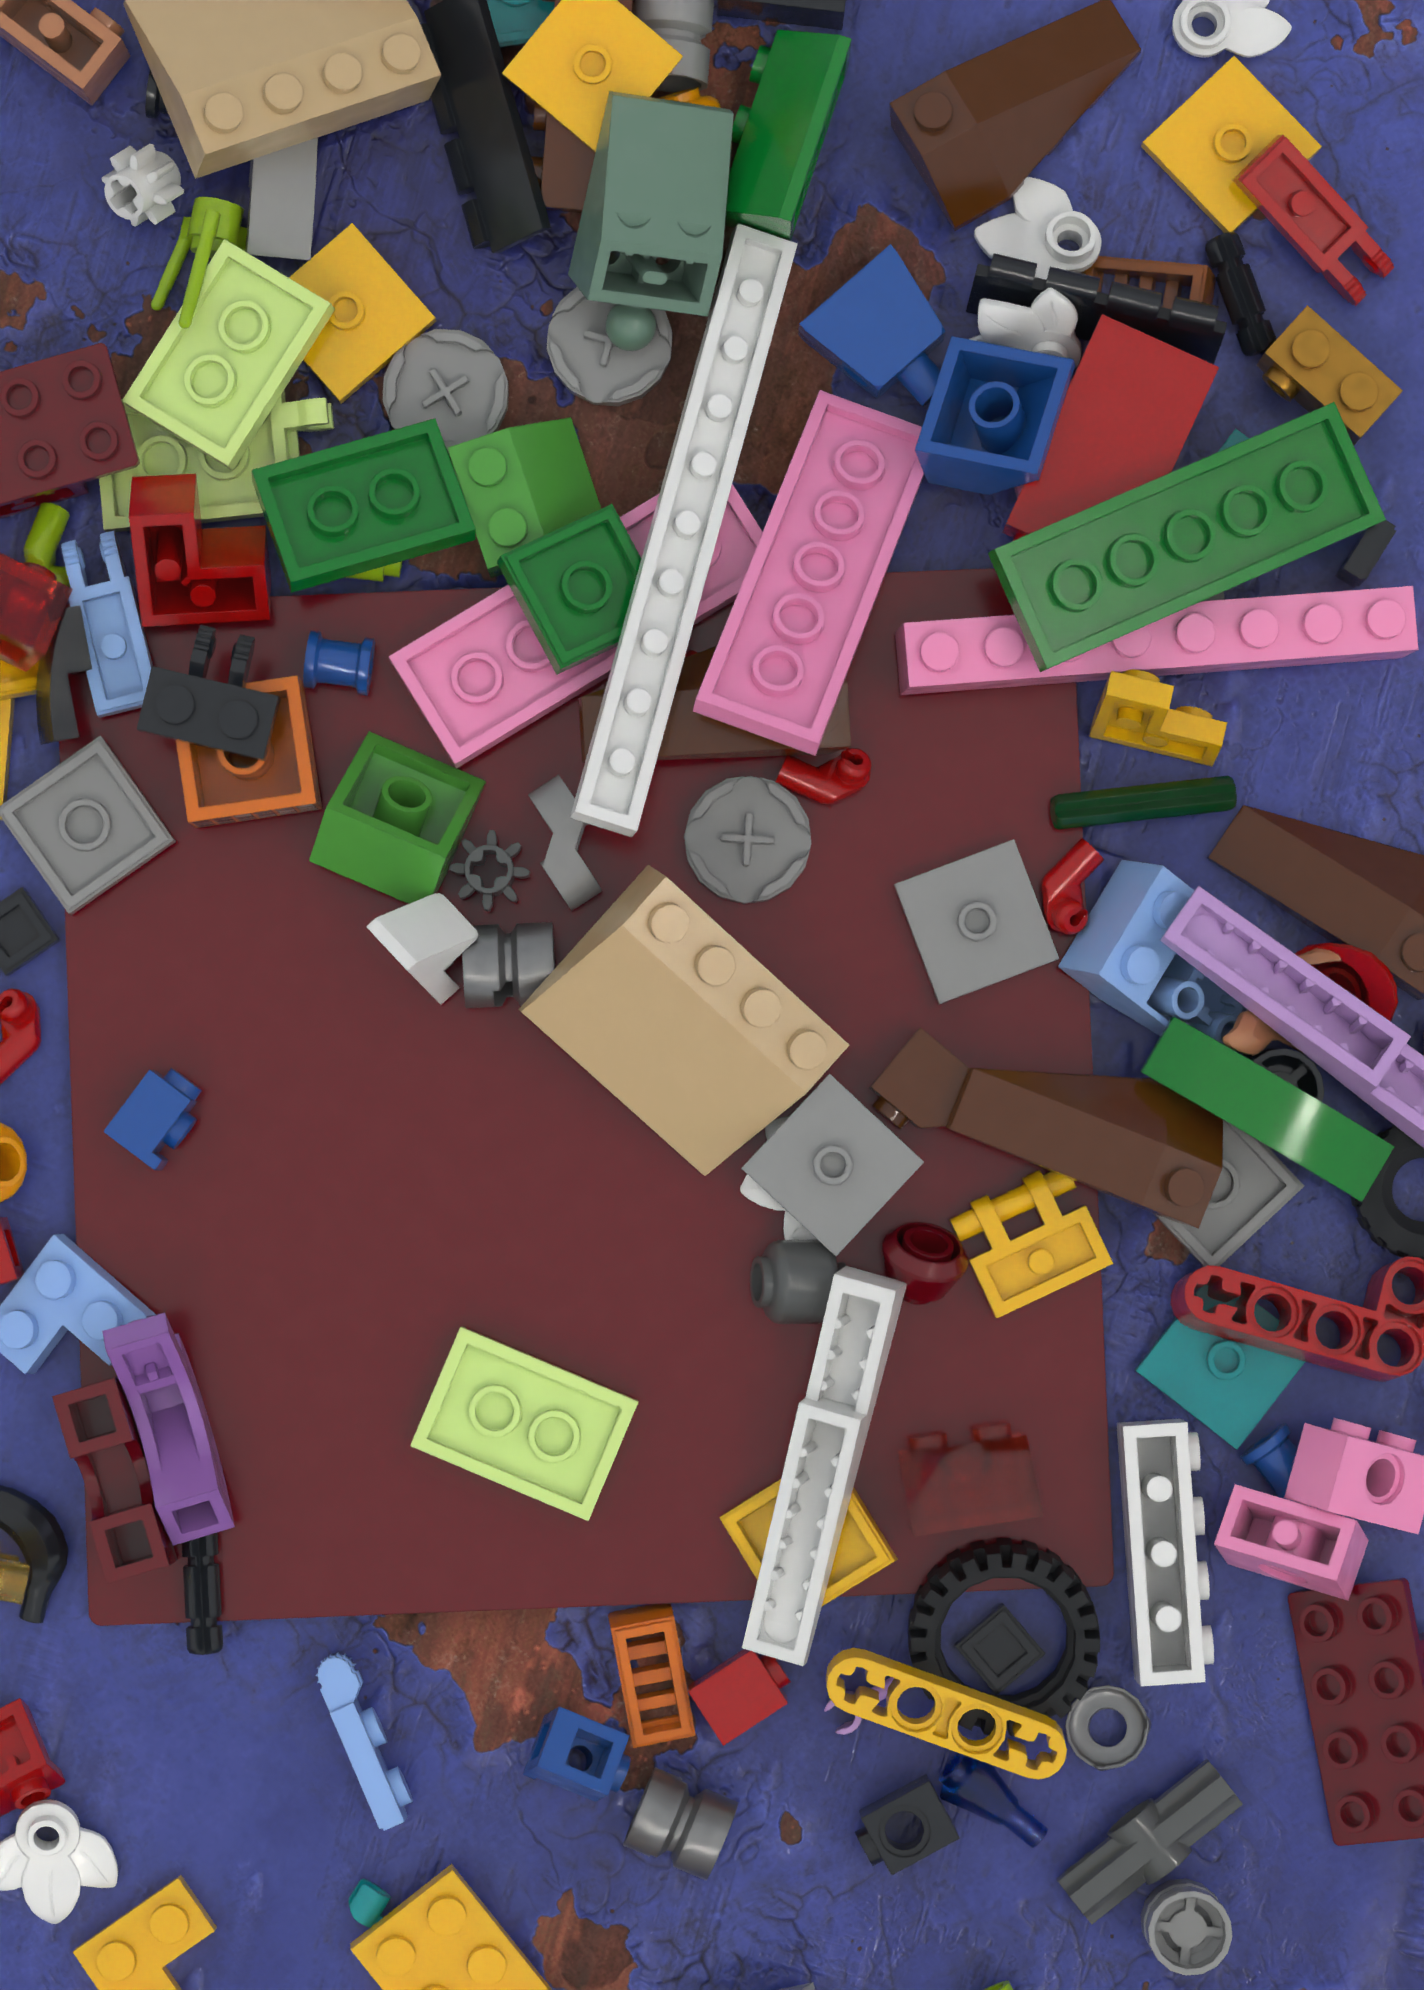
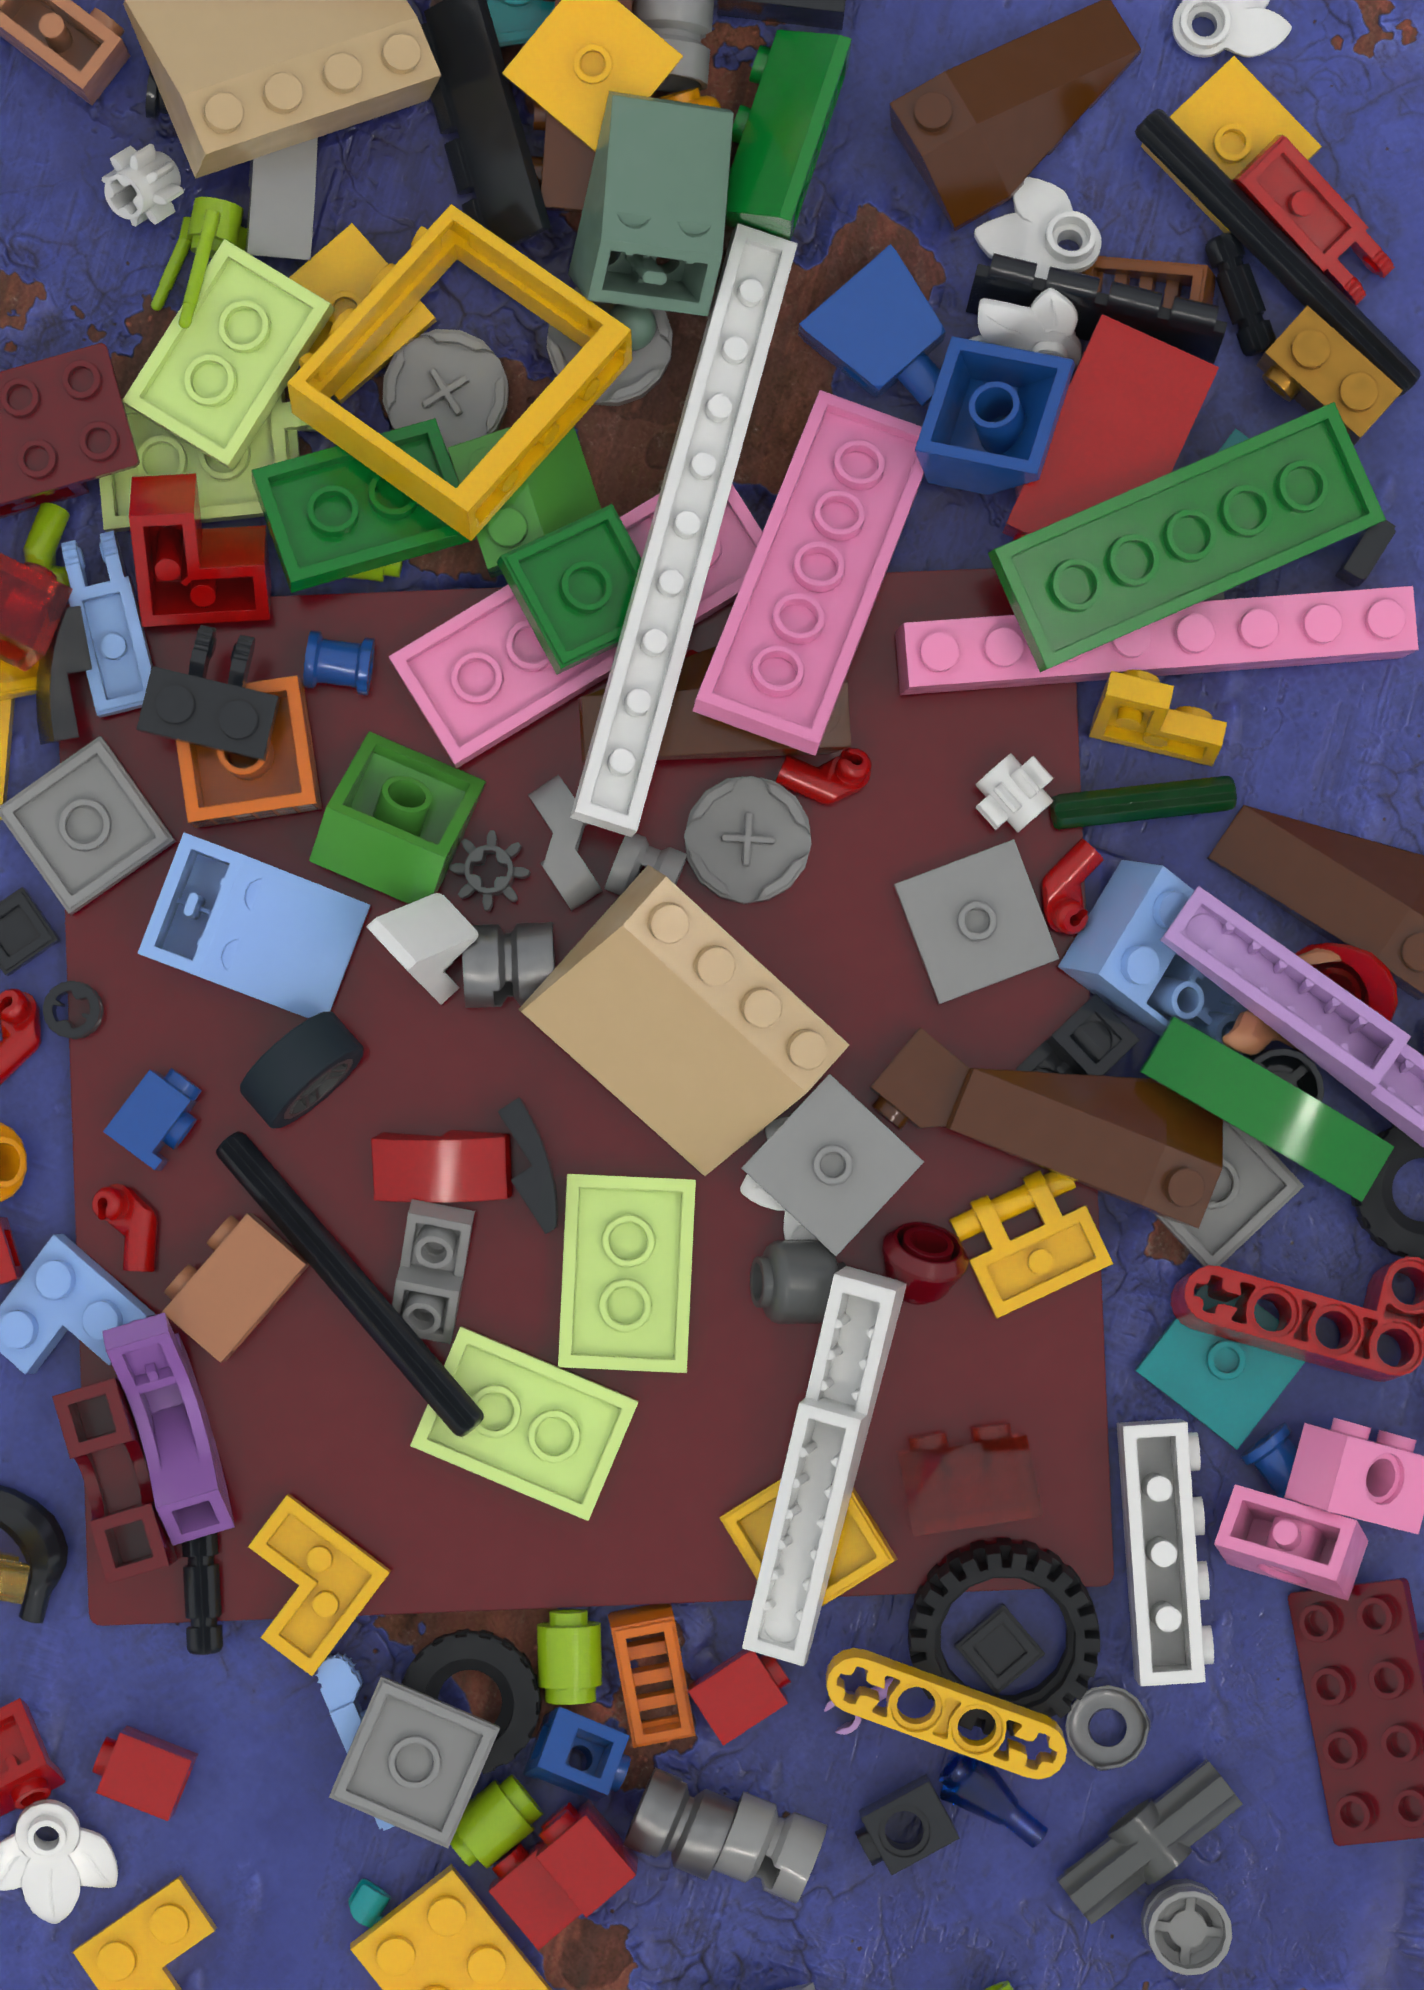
none -> black bush [43,981,104,1039]
none -> red arm [92,1183,158,1272]
none -> red brick [92,1726,198,1821]
none -> light blue slope [137,832,371,1018]
none -> nougat brick [162,1213,310,1363]
none -> black axle [216,1131,484,1437]
none -> black wheel [240,1012,364,1128]
none -> yellow plate [248,1494,391,1676]
none -> yellow window [287,204,632,541]
none -> light grey plate [329,1675,500,1849]
none -> red slope [371,1130,512,1203]
none -> light grey slope [392,1199,475,1344]
none -> black tyre [401,1629,541,1774]
none -> lime brick [450,1774,544,1869]
none -> red brick [488,1799,638,1951]
none -> black slope [497,1098,559,1234]
none -> lime brick [537,1609,602,1705]
none -> yellowish green plate [558,1174,696,1373]
none -> light grey wheel [604,833,688,895]
none -> light grey wheel [712,1791,827,1904]
none -> white gear [975,753,1054,833]
none -> black slope [1015,994,1139,1075]
none -> black axle [1135,109,1421,397]

